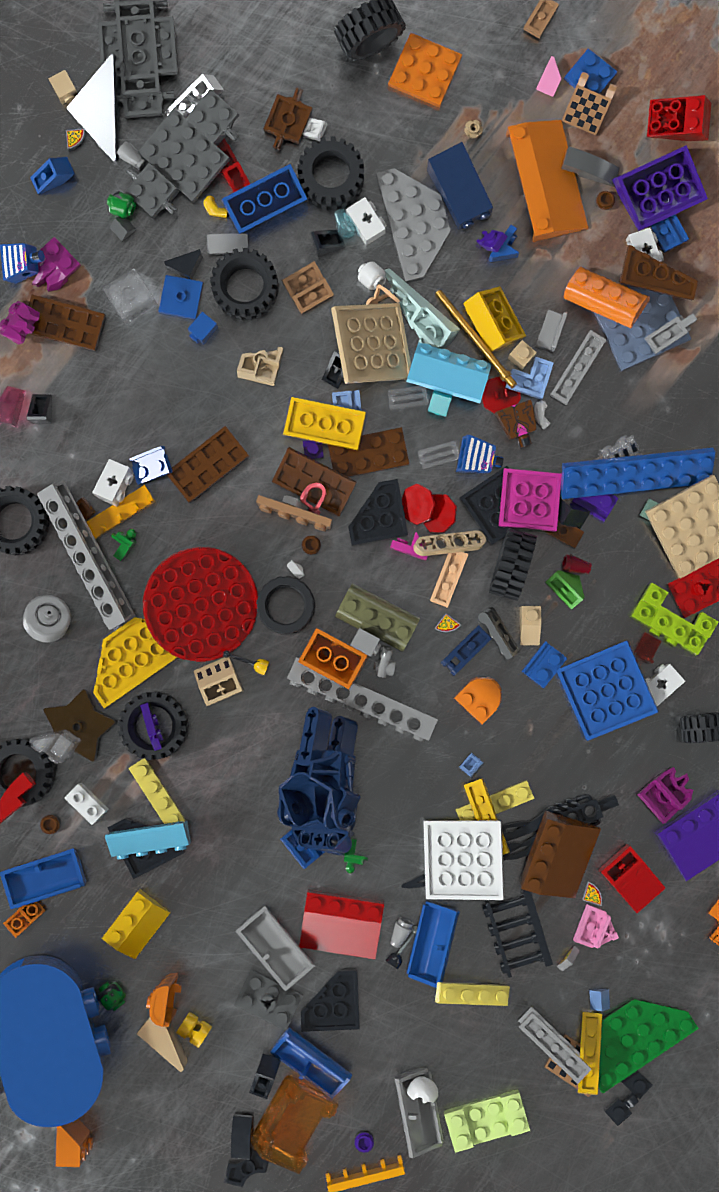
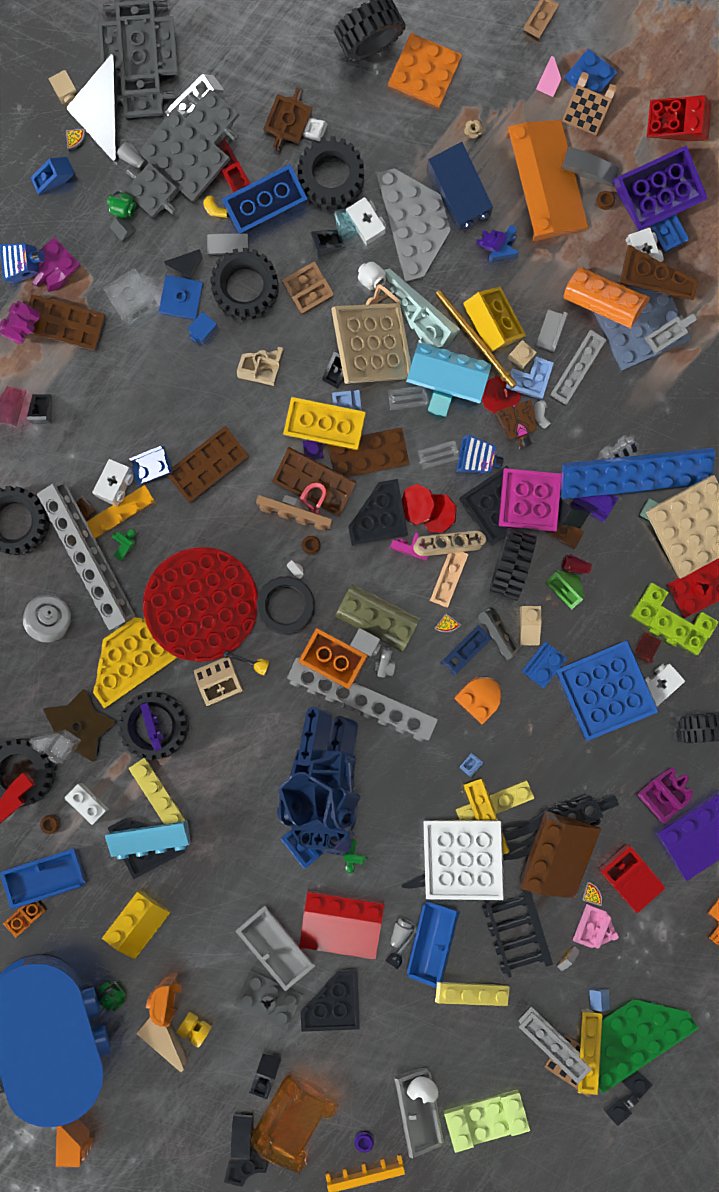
blue container [270,1027,353,1099] -> none

